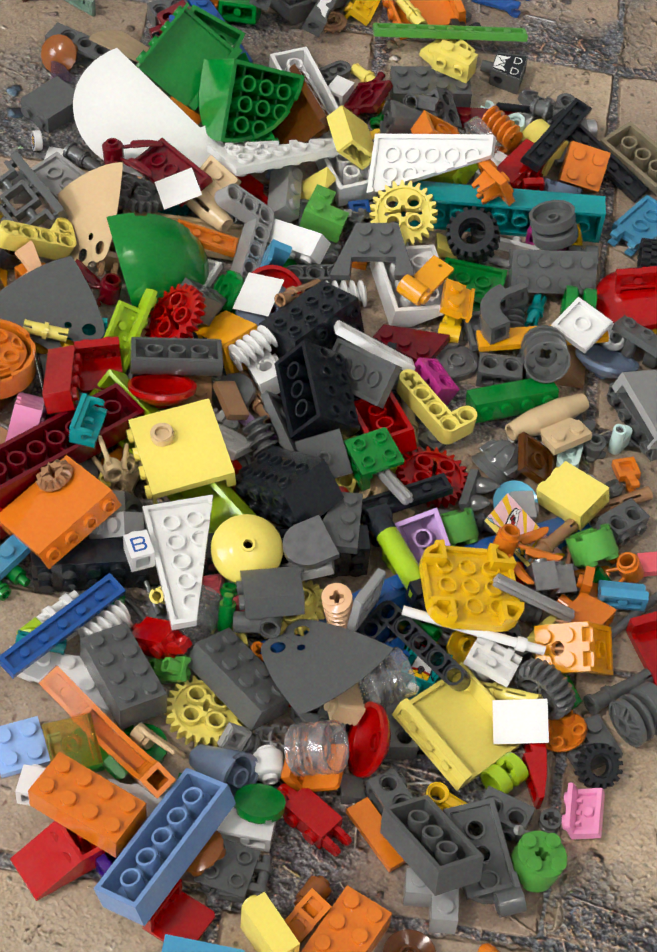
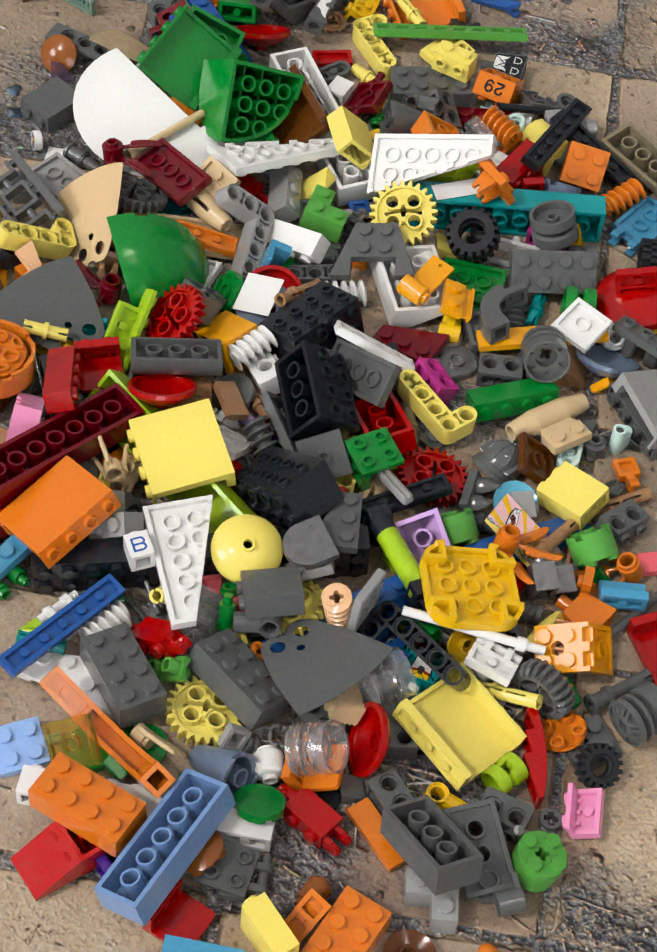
medium nougat gear [36,459,73,492] -> none
teal hinge [69,393,107,448] -> none
tan tile [150,423,174,447] -> none
white sticker [155,168,202,210] -> none
white sticker [492,699,549,744] -> none
light grey axle [493,574,575,622] -> none
dark grey brick [530,97,556,121] -> none
none -> tan piece [123,109,205,160]
none -> red dish [235,24,291,50]
none -> red tile [312,50,353,69]
none -> black tile [316,790,341,810]
none -> light yellow beam [352,14,396,81]
none -> white sticker [431,178,480,200]
none -> orange brick [472,67,525,105]
none -> light orange tile [590,377,616,394]
none -> orange piece [601,178,647,217]

